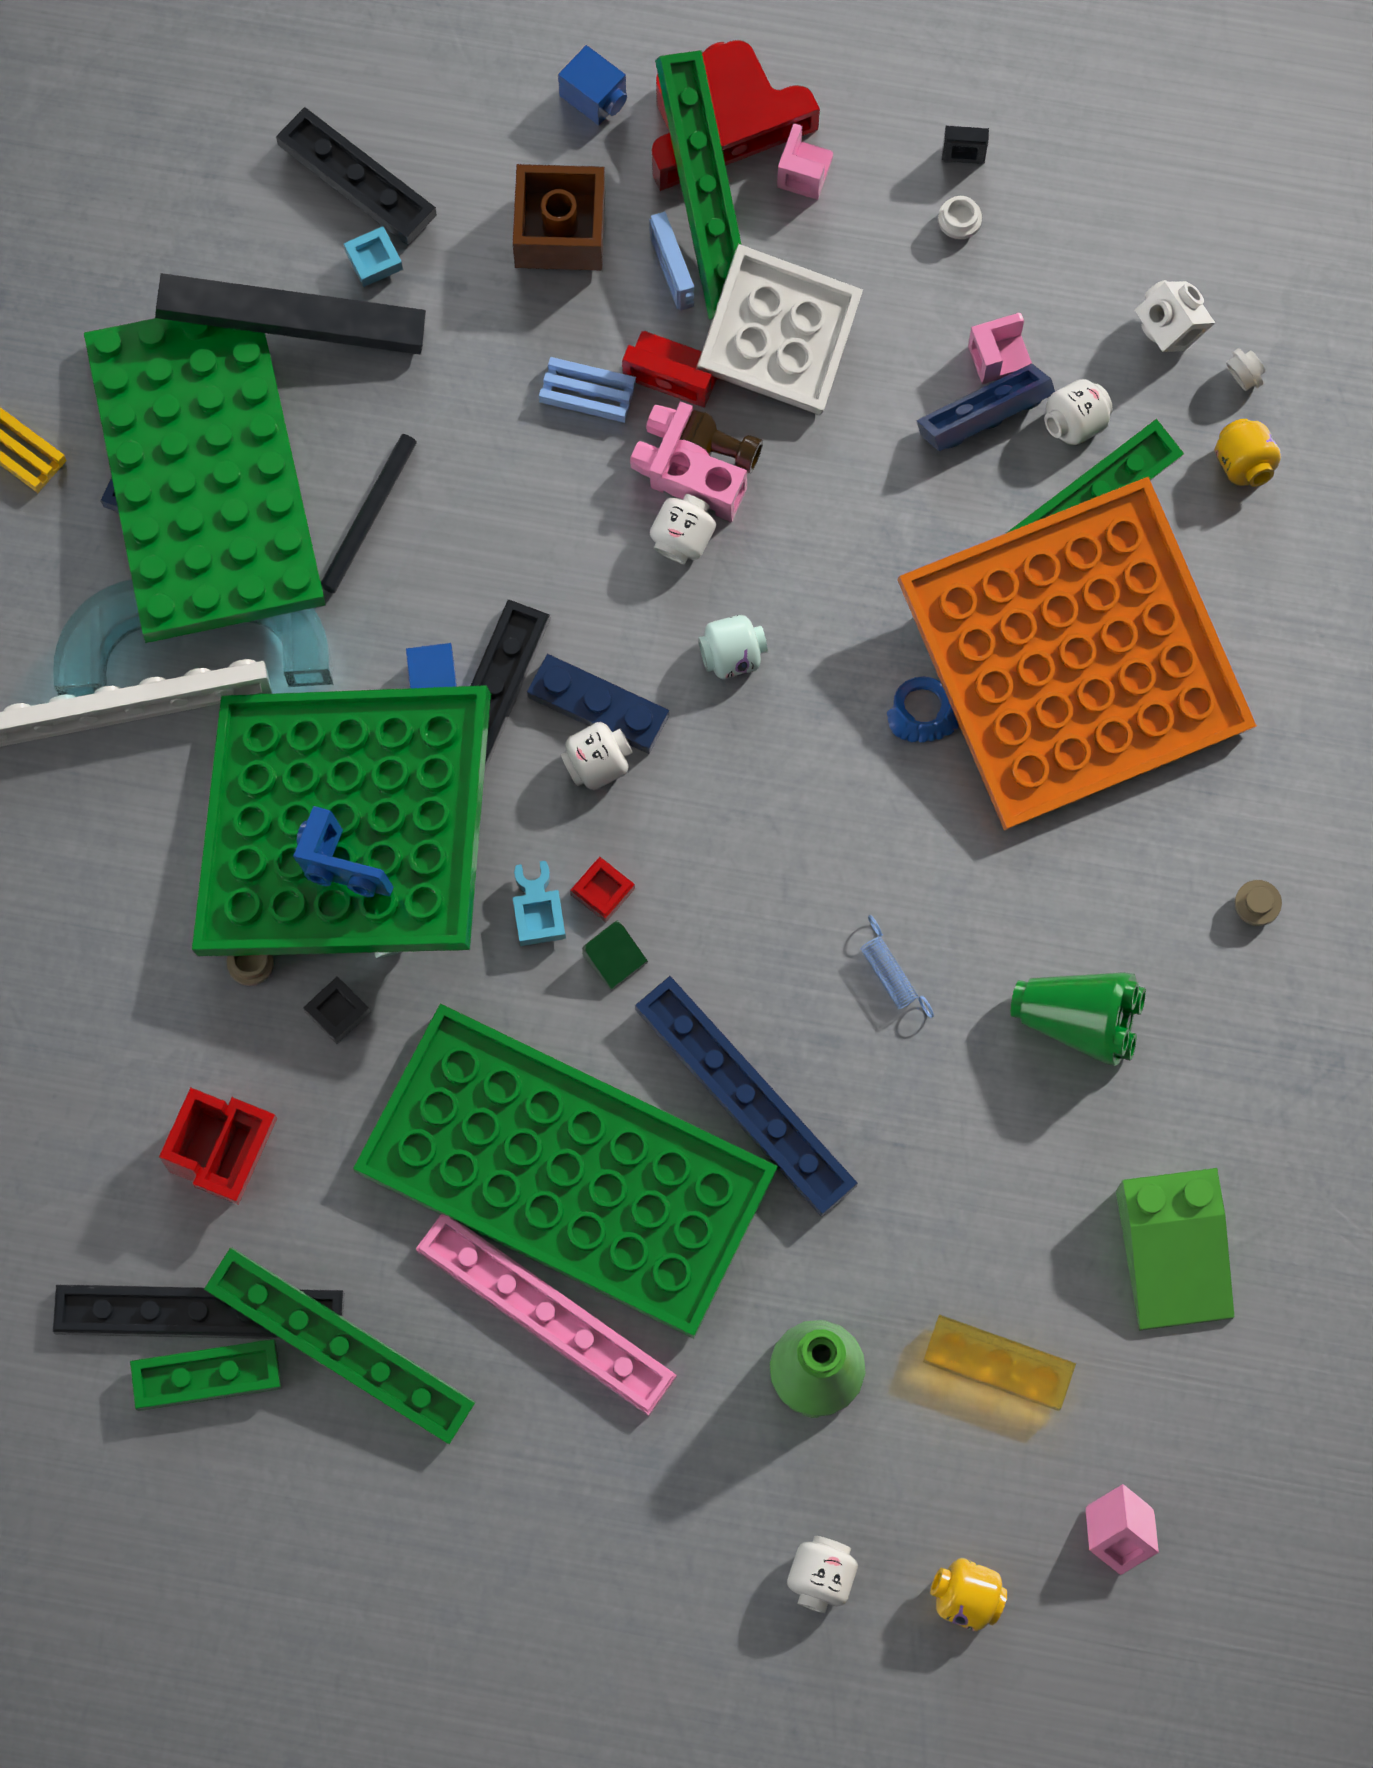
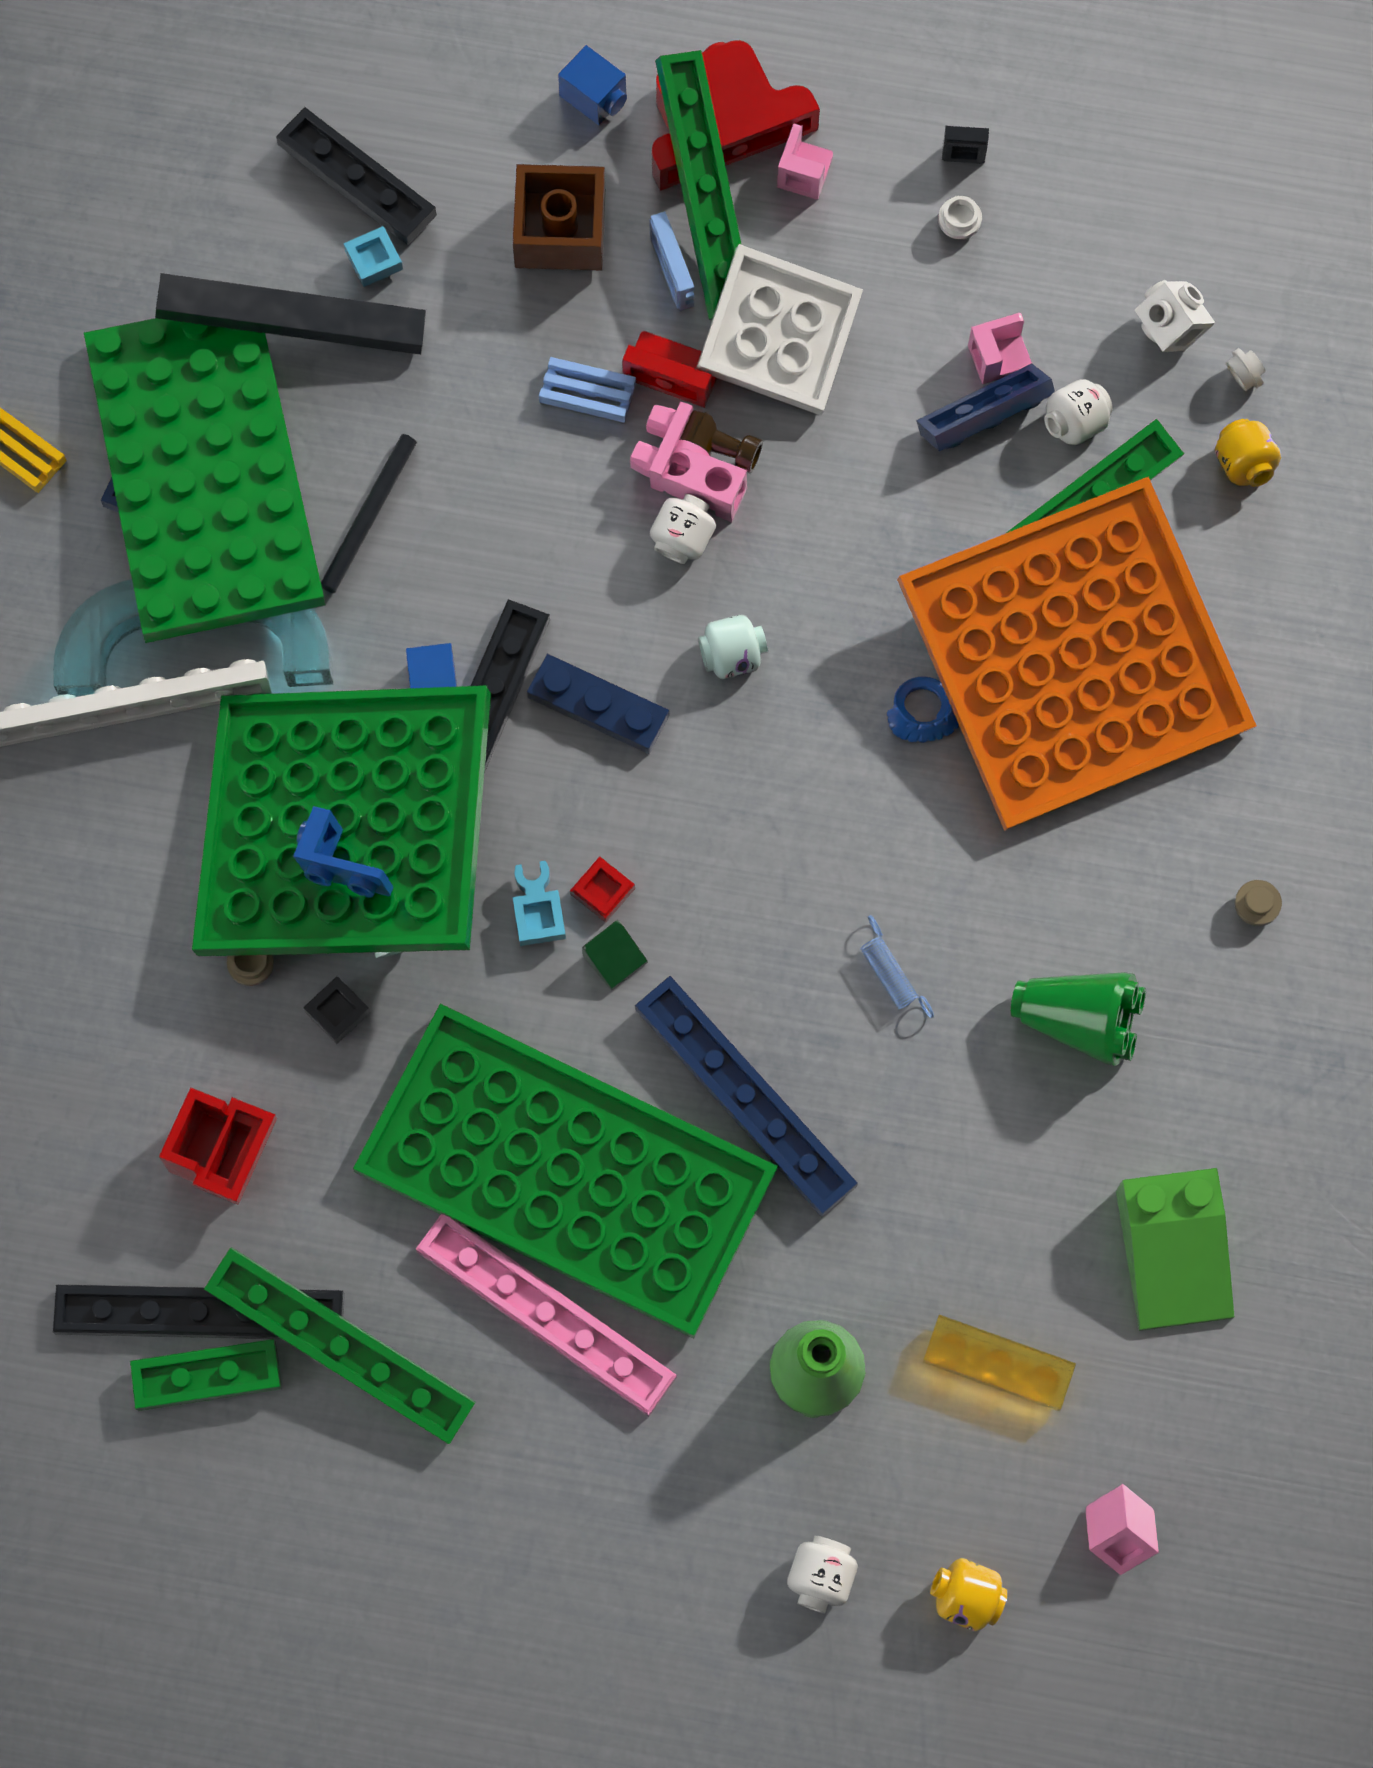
white head [561,722,633,790] -> none

